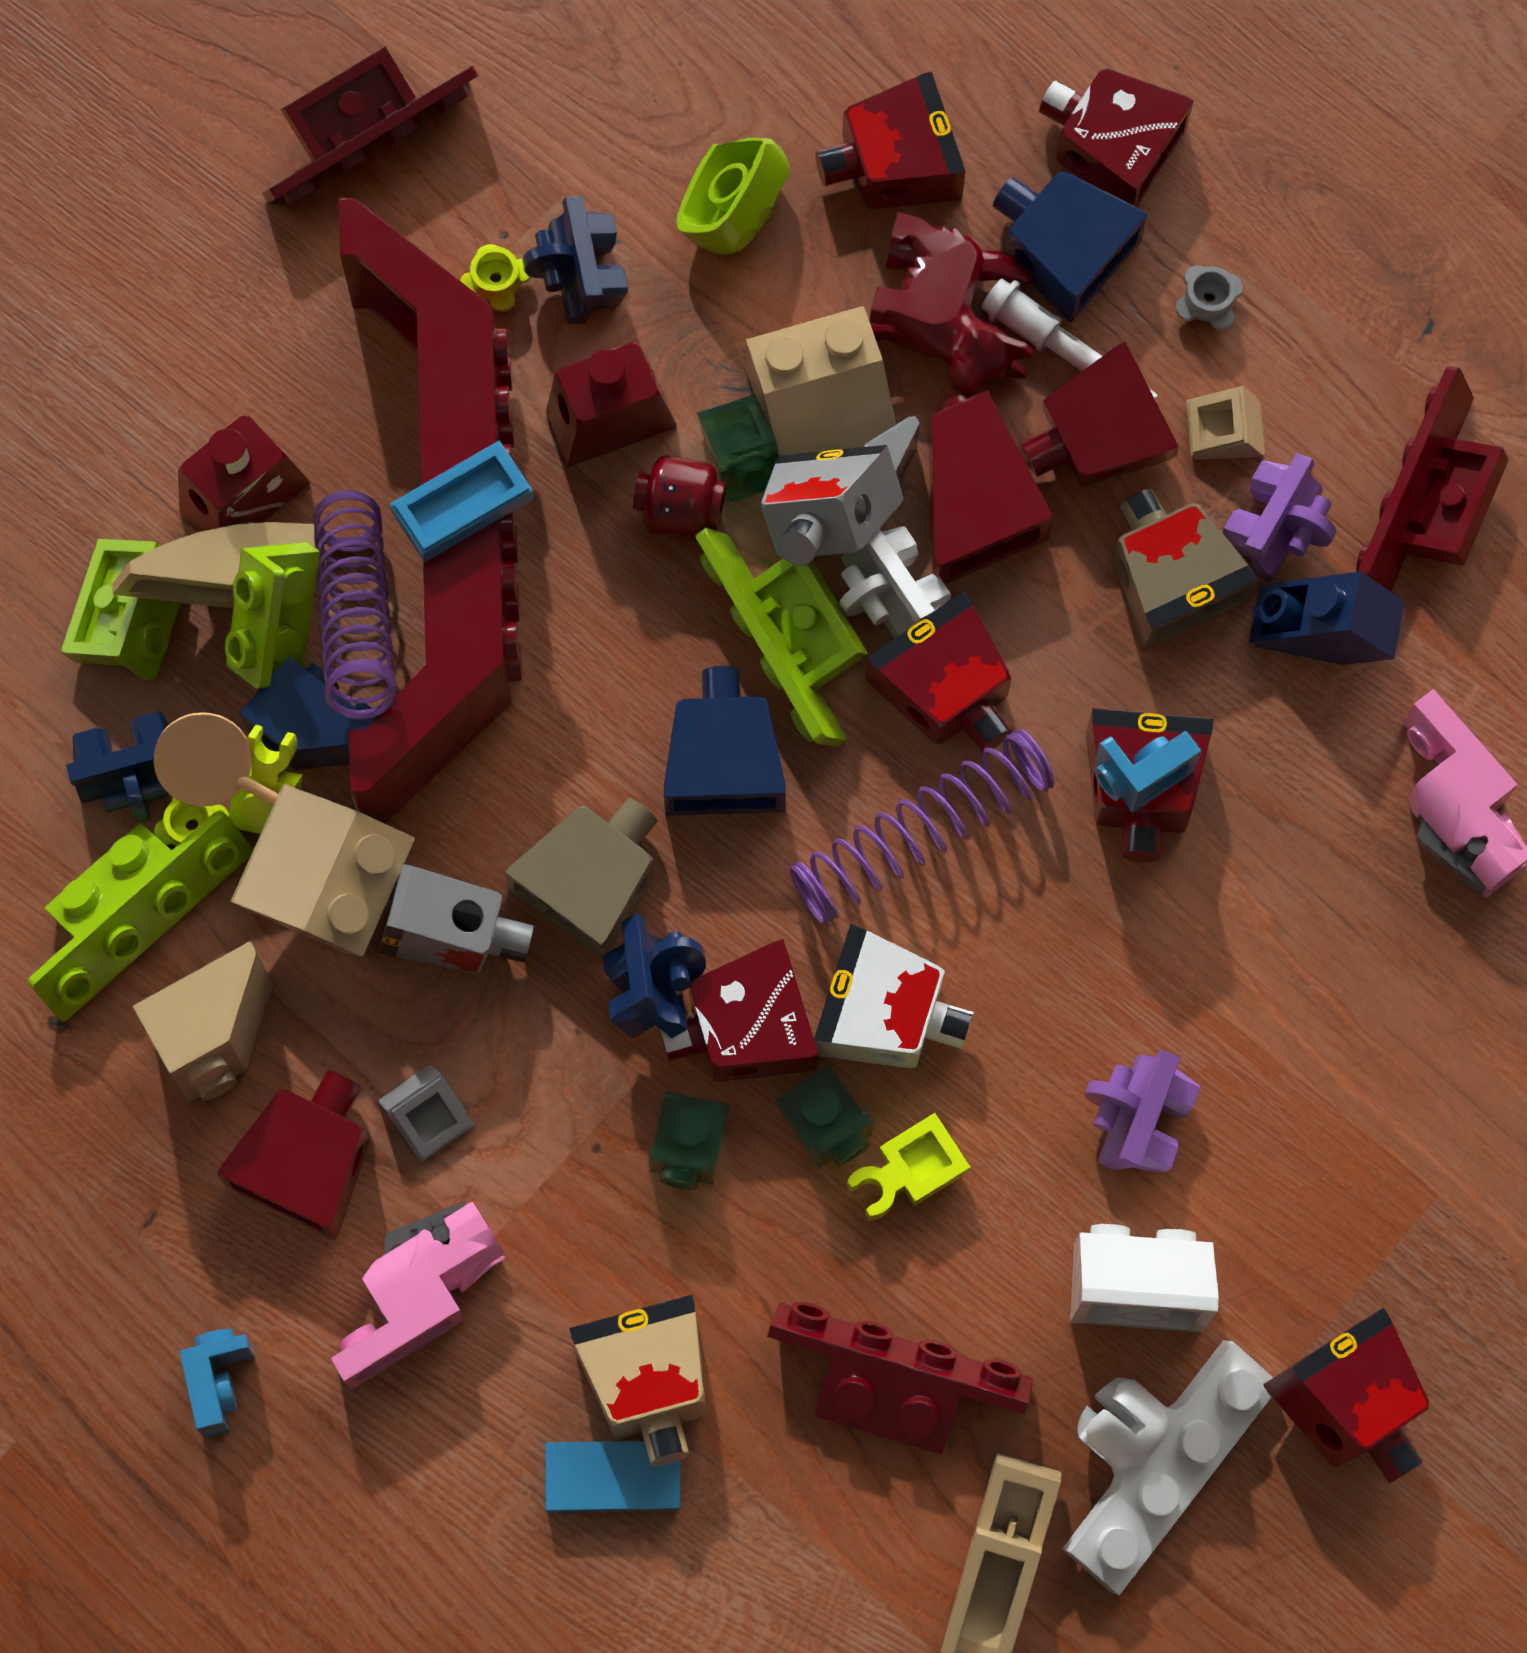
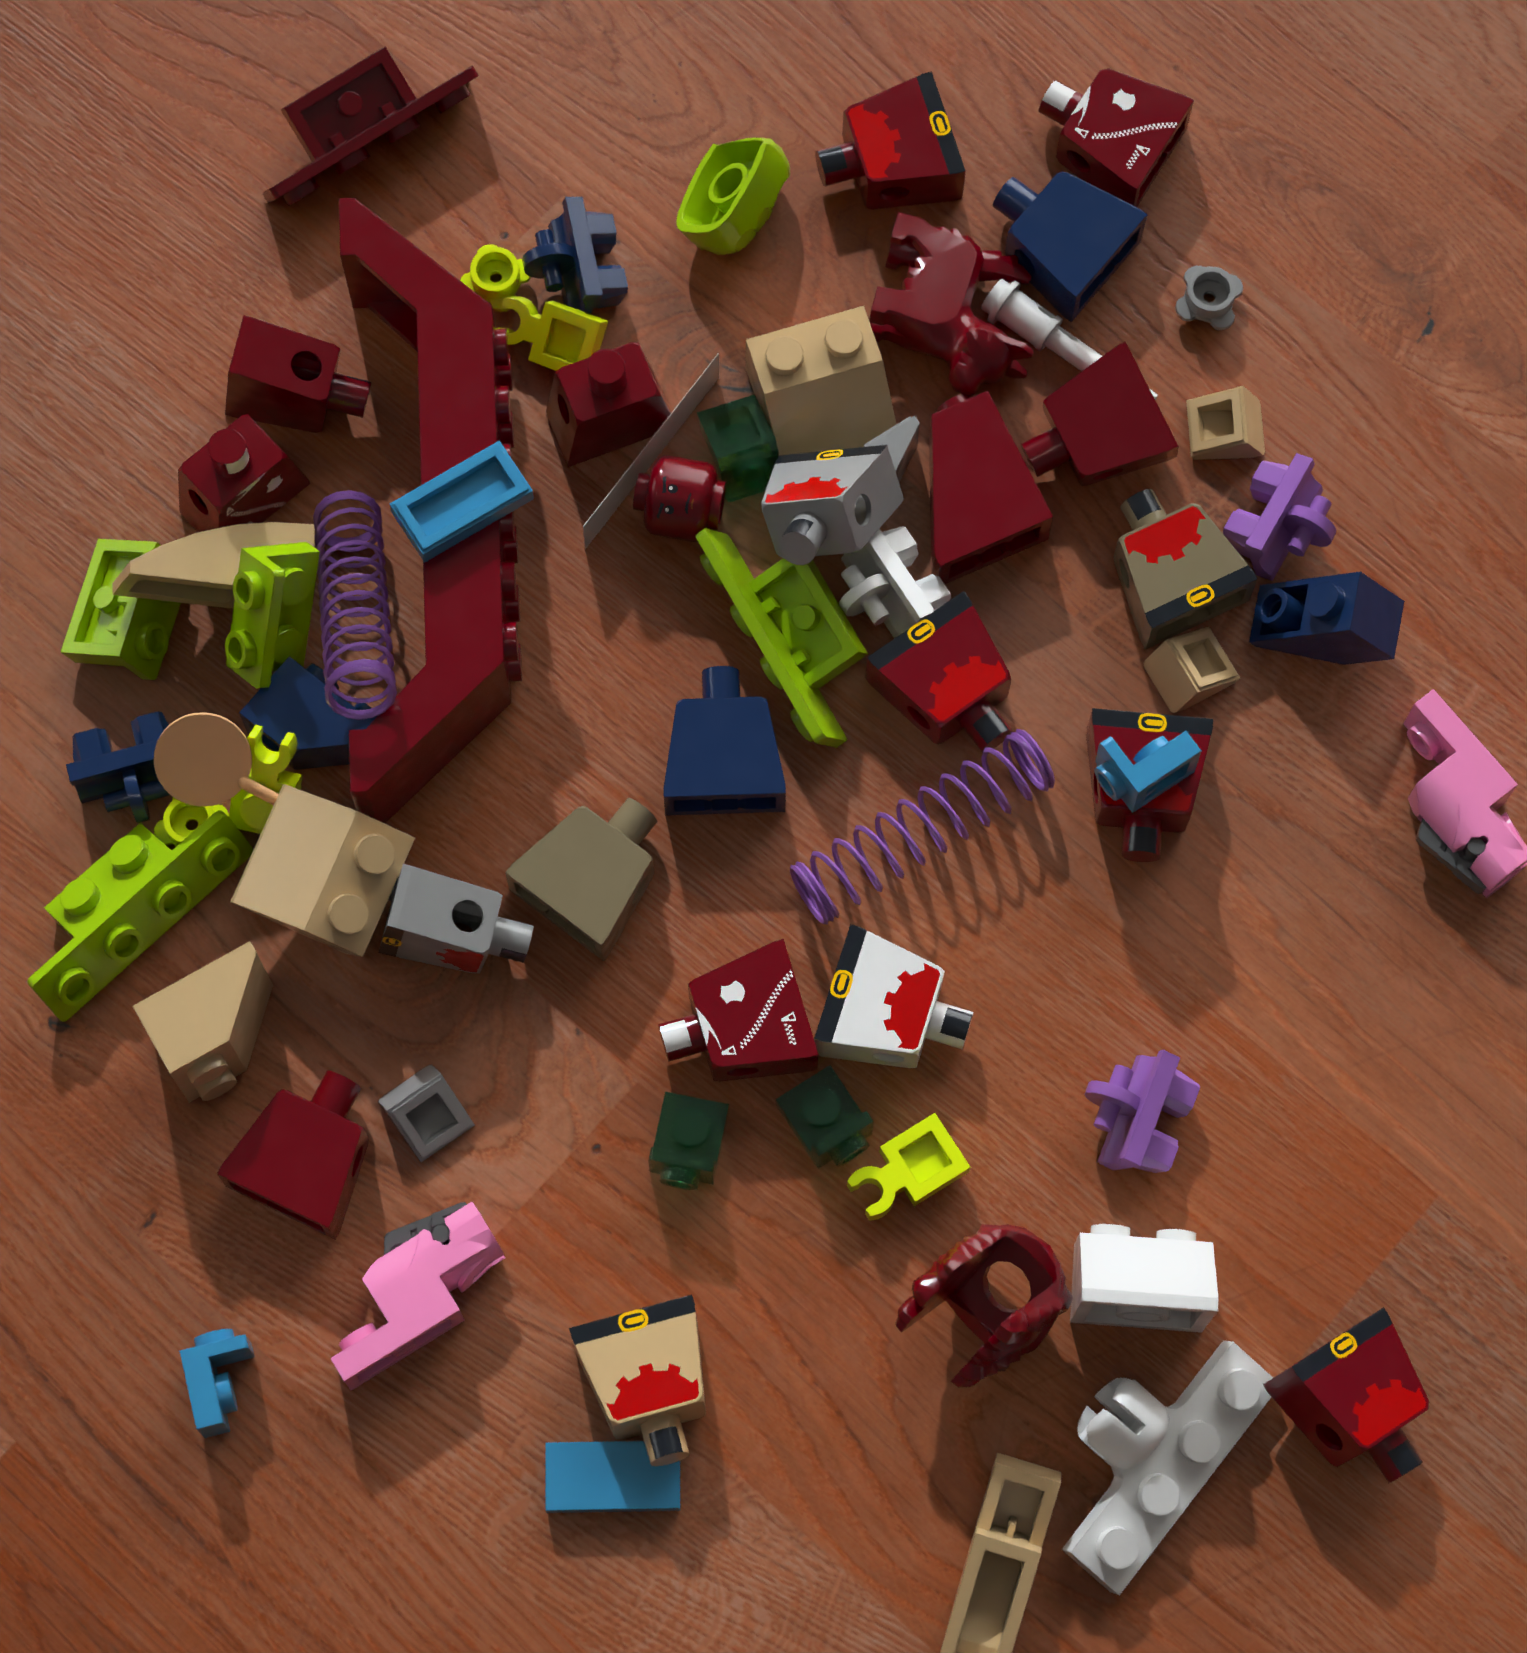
dark blue hips [603,913,706,1039] -> none
dark red bracket [767,1302,1033,1455] -> none
dark red bracket [1356,366,1509,592] -> none
none -> dark red torso [225,315,372,433]
none -> neon yellow plate [496,296,608,371]
none -> white sticker [583,353,719,549]
none -> dark red piece [895,1224,1073,1387]
none -> tan slope [1144,627,1240,713]

